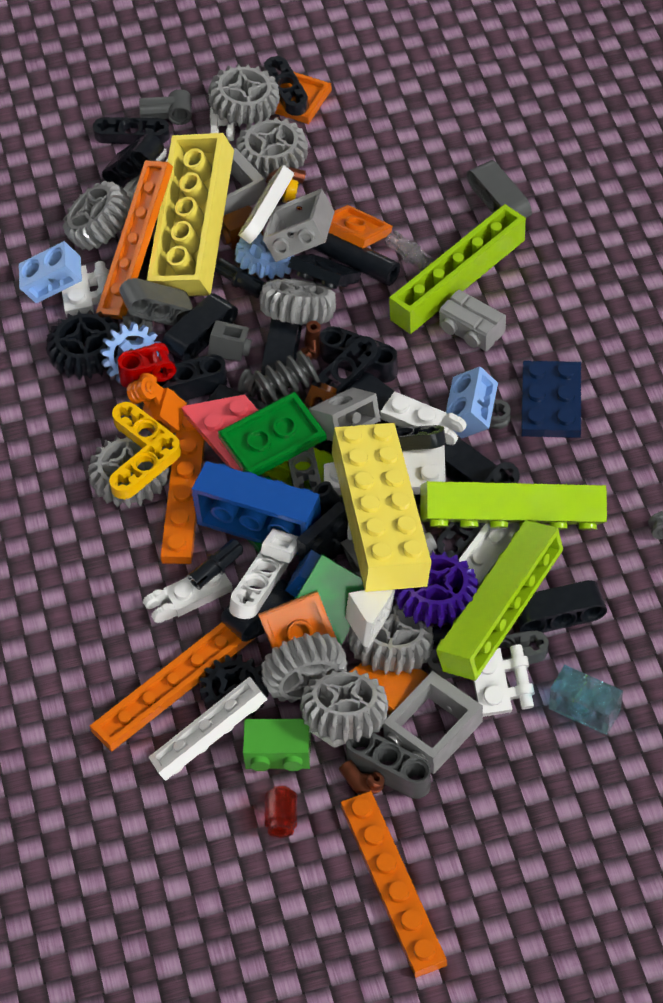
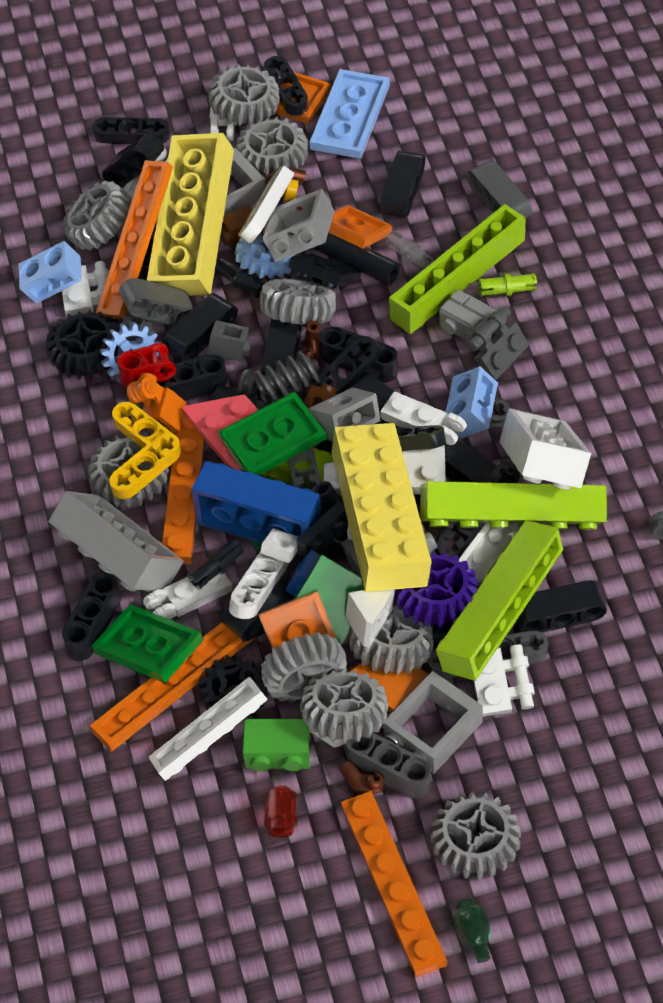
dark grey piece [139,89,192,125] -> none
dark blue plate [521,361,581,438] -> none
clear light blue brick [549,665,623,735] -> none
none -> light grey brick [48,491,184,593]
none -> black beam [62,572,121,661]
none -> green plate [92,604,204,683]
none -> light blue plate [309,69,390,159]
none -> black beam [379,150,426,218]
none -> light grey gear [431,791,521,881]
none -> clear green plant [453,899,491,963]
none -> dark grey plate [468,306,530,380]
none -> lime pin [478,273,537,297]
none -> white brick [499,408,591,490]

